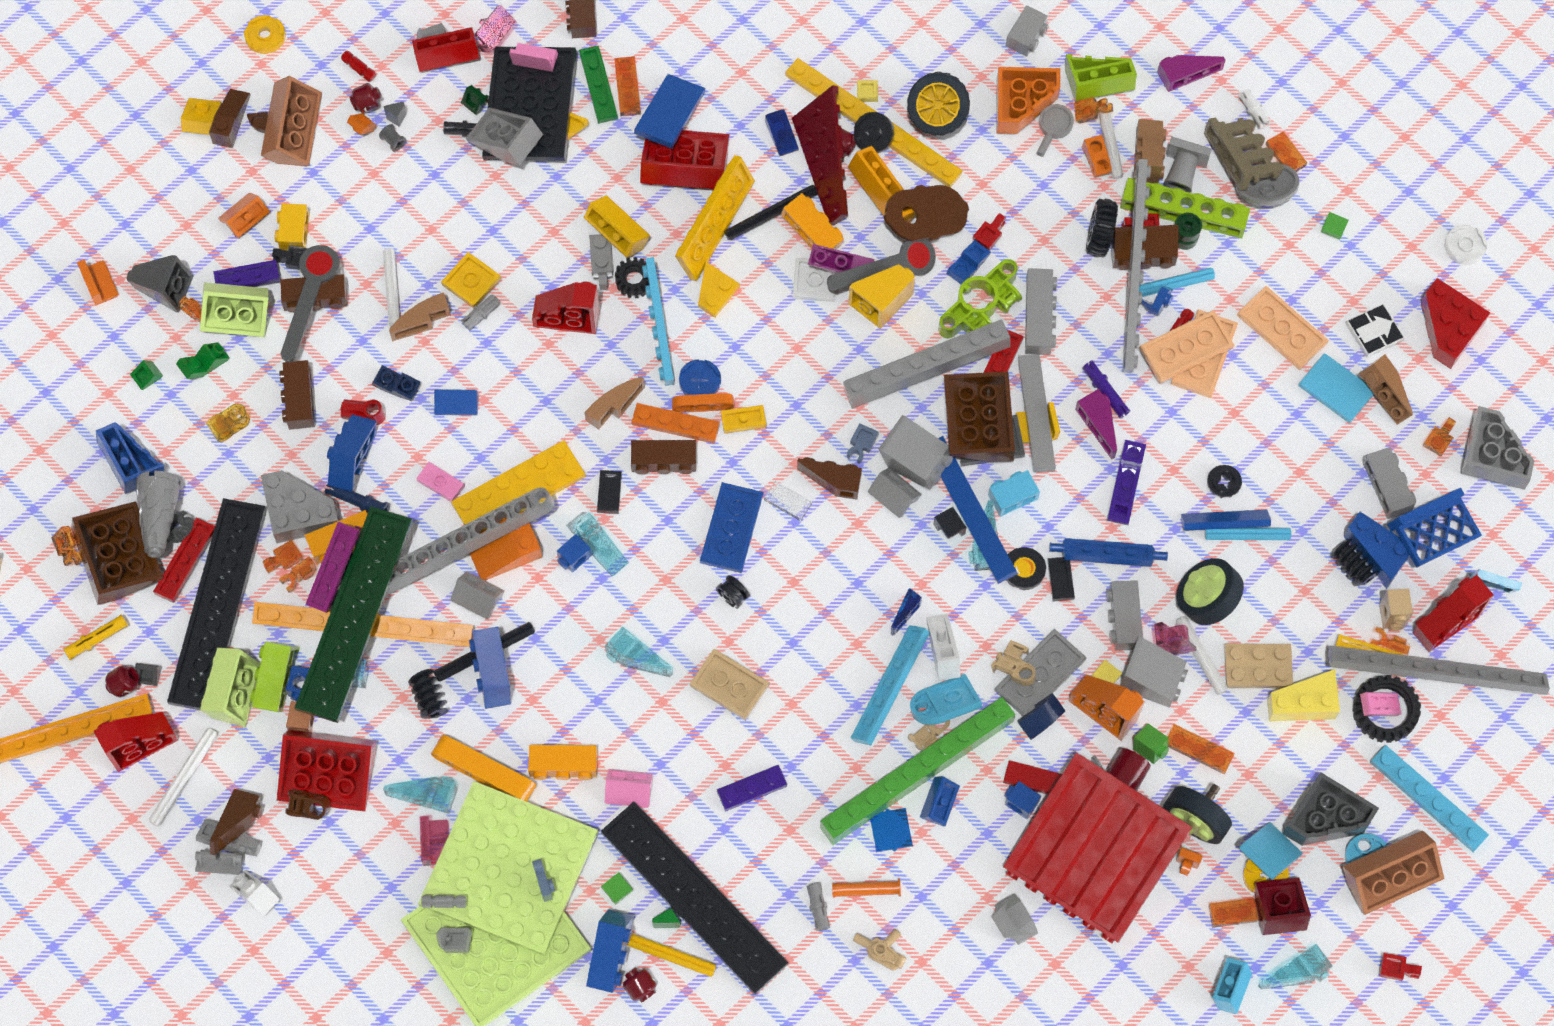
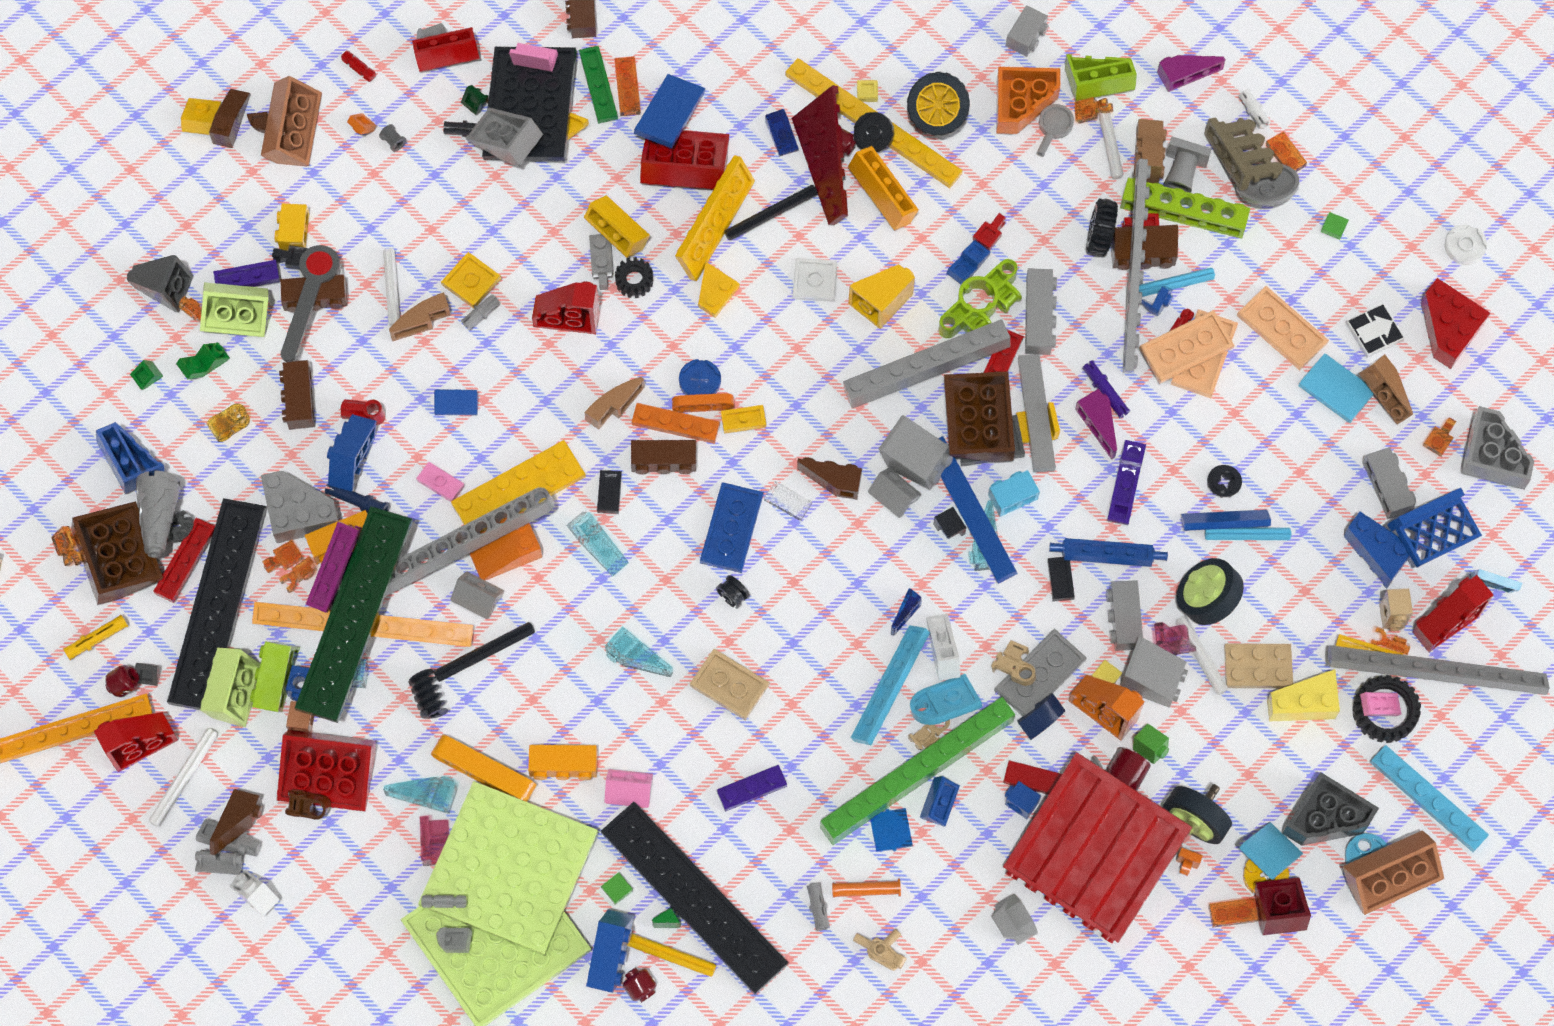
orange panel [77,259,119,306] -> none
orange panel [218,193,270,238] -> none
yellow tile [244,15,286,54] -> none
dark red head [349,83,382,114] -> none
dark blue slope [372,365,421,401] -> none
dark grey slope [384,102,407,127] -> none
wedge [469,626,511,709] -> none
clear pink panel [475,5,516,52] -> none
sand blue plate [532,859,555,902] -> none
blue brick [557,534,592,573] -> none
medium azure plate [642,257,674,386] -> none
light orange brick [781,193,844,250] -> none
magenta slope [808,244,875,274] -> none
dark grey piece [827,239,936,290] -> none
sand blue plate [847,423,879,464] -> none
reddish brown piece [883,185,969,241] -> none
black tile [1006,547,1047,590] -> none
orange leg [1082,135,1112,177] -> none
clear orange plate [1168,724,1235,775] -> none
dark green wheel [1174,212,1202,250] -> none
medium azure brick [1212,958,1252,1014] -> none
clear light blue slope [1258,943,1333,990] -> none
black piece [1332,538,1380,586] -> none
red plate [1380,953,1422,981] -> none

